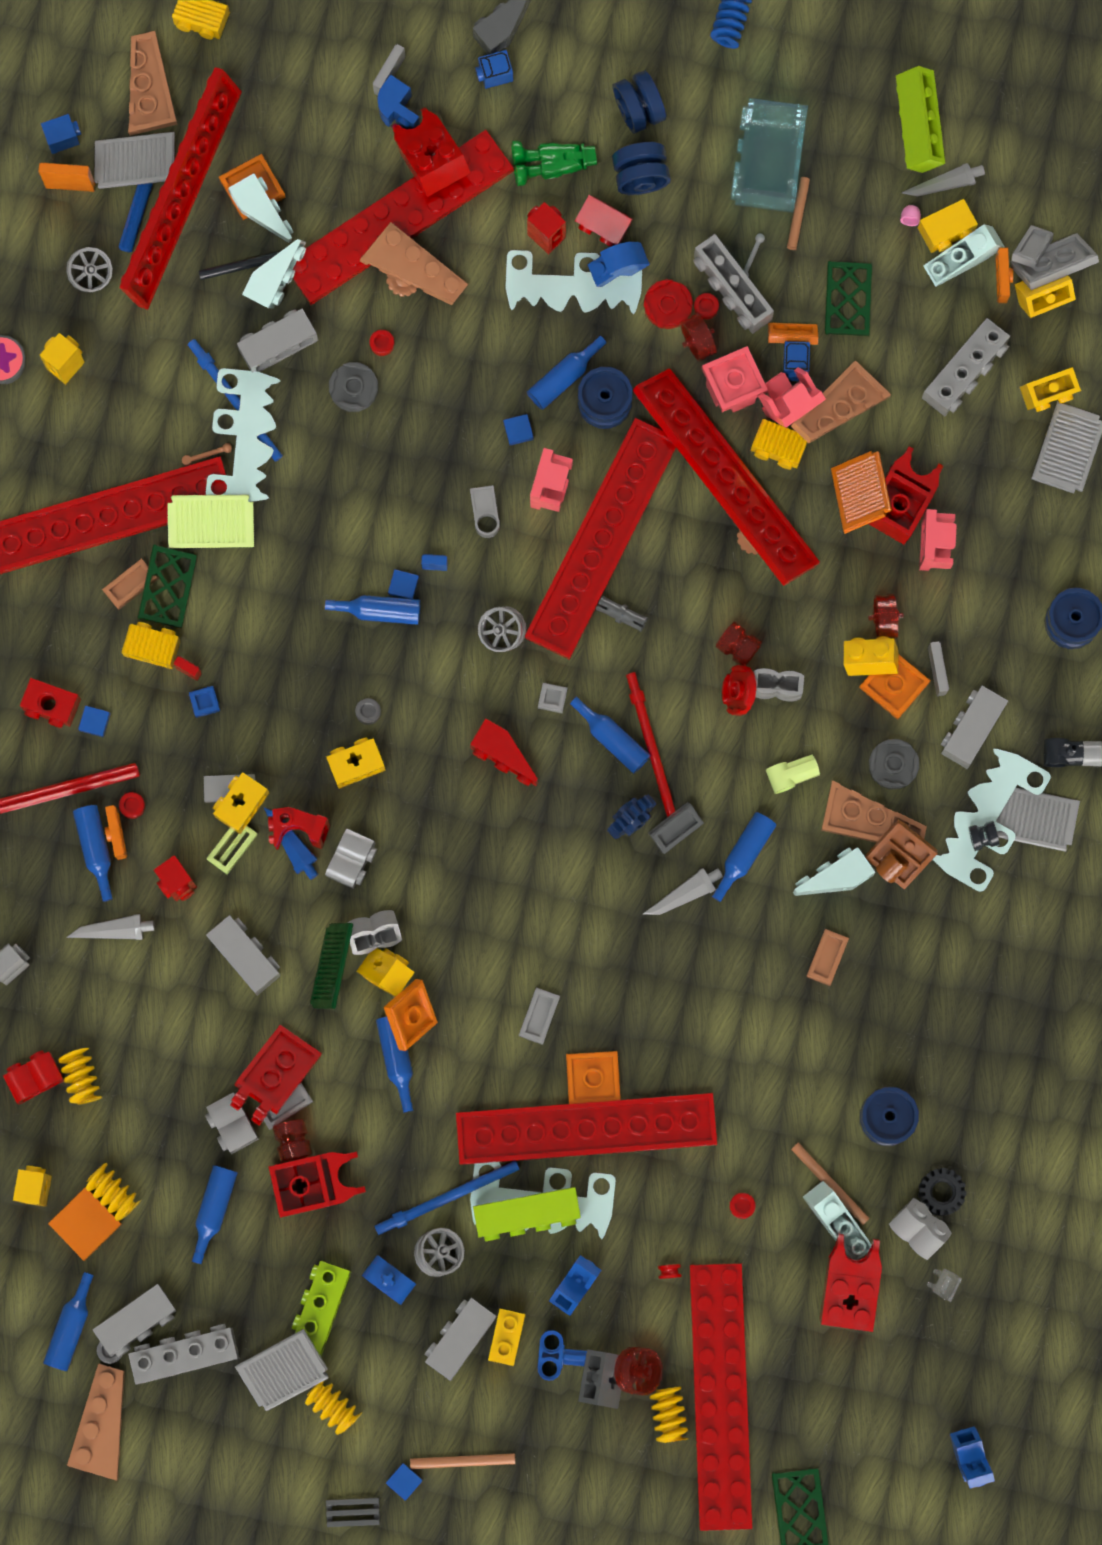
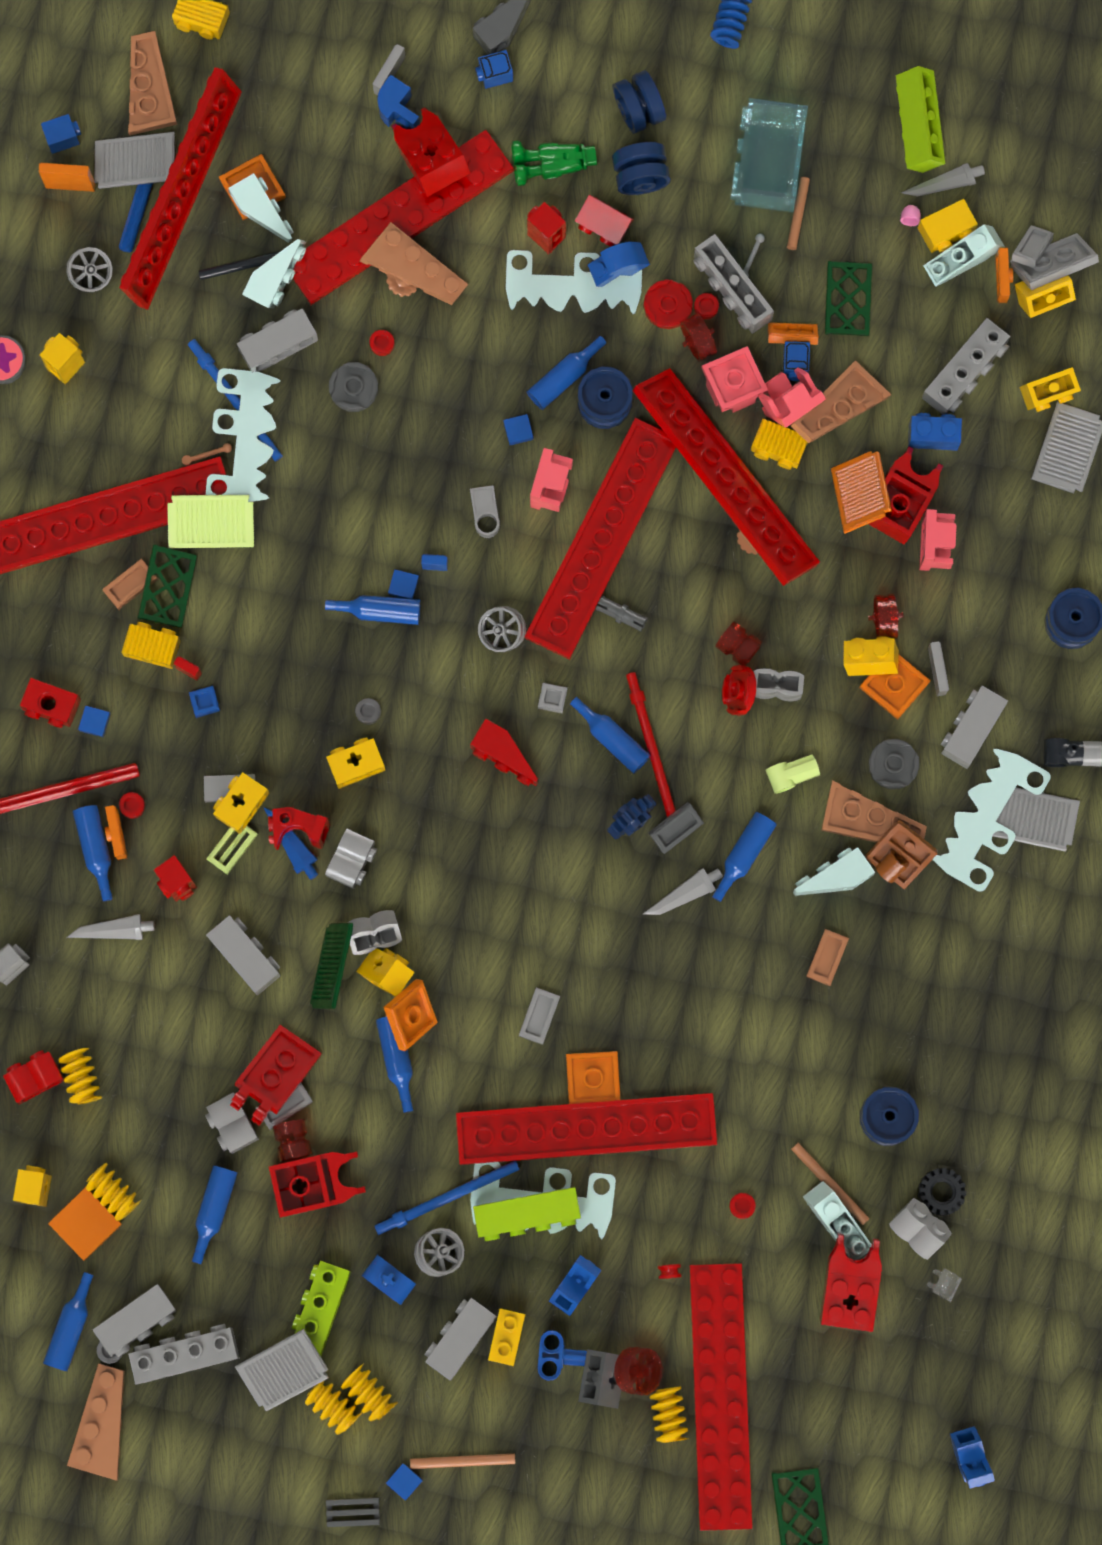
black wheel [968,821,999,851] -> none
none -> yellow piece [341,1363,398,1422]
none -> blue brick [908,413,962,451]

